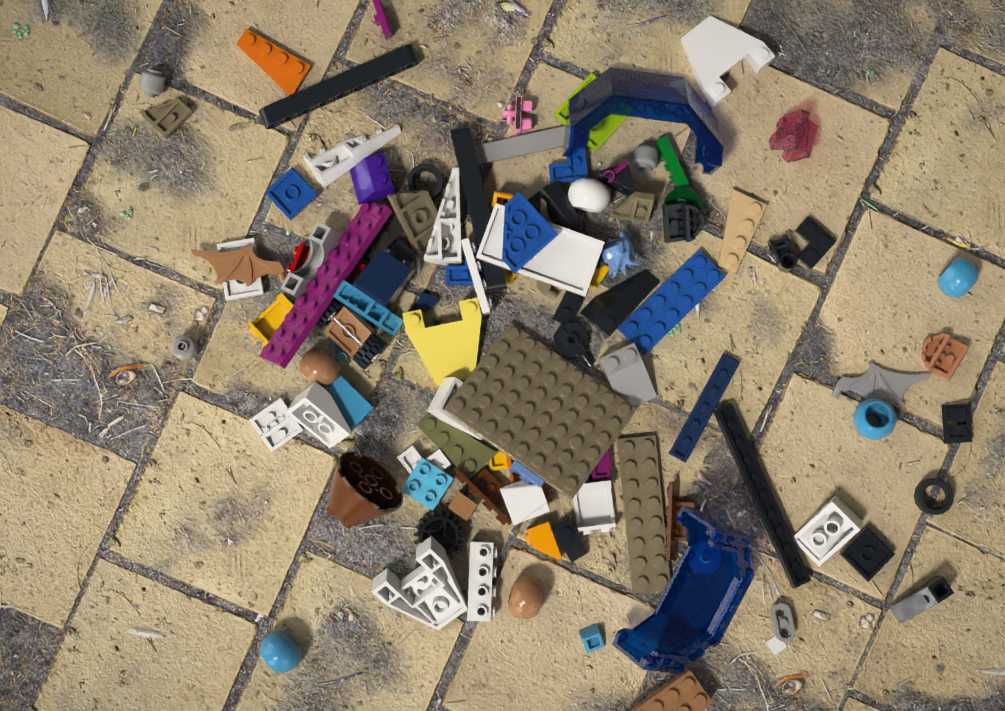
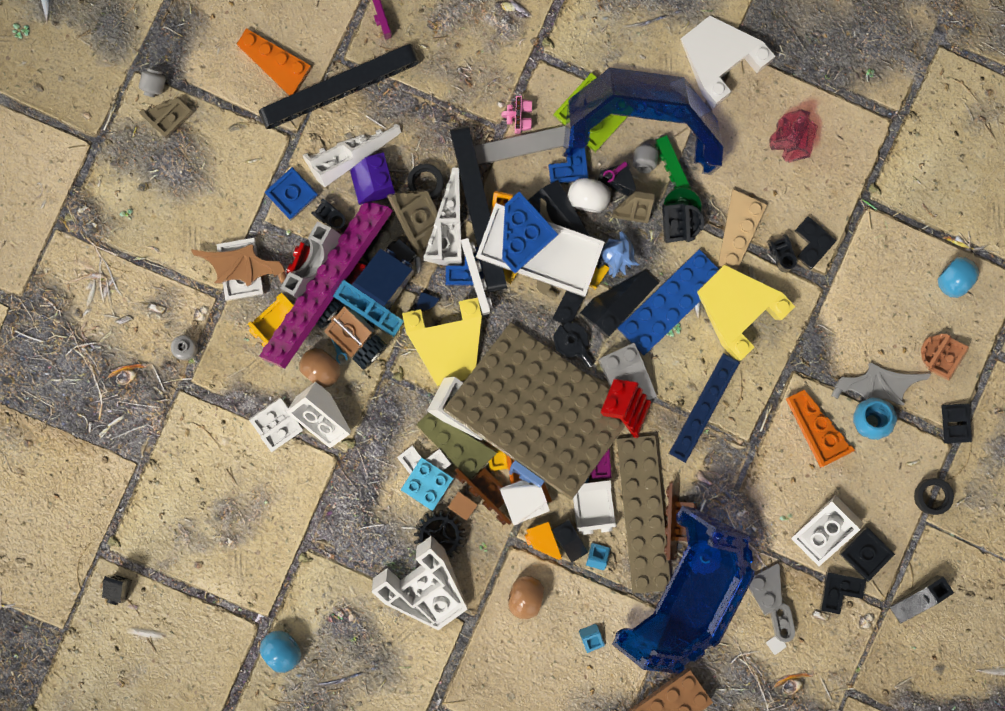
dark azure slope [327,375,375,436] -> none
reddish brown cone [327,452,403,529] -> none
white brick [467,541,497,622] -> none
black plate [713,403,811,588] -> none
none -> black slope [102,574,132,605]
none -> black piece [311,198,348,233]
none -> dark azure slope [586,543,610,570]
none -> red plate [600,379,651,438]
none -> light yellow wedge [697,265,795,360]
none -> light grey wing [745,564,782,616]
none -> orange wing [786,390,855,468]
none -> black plate [820,572,866,614]

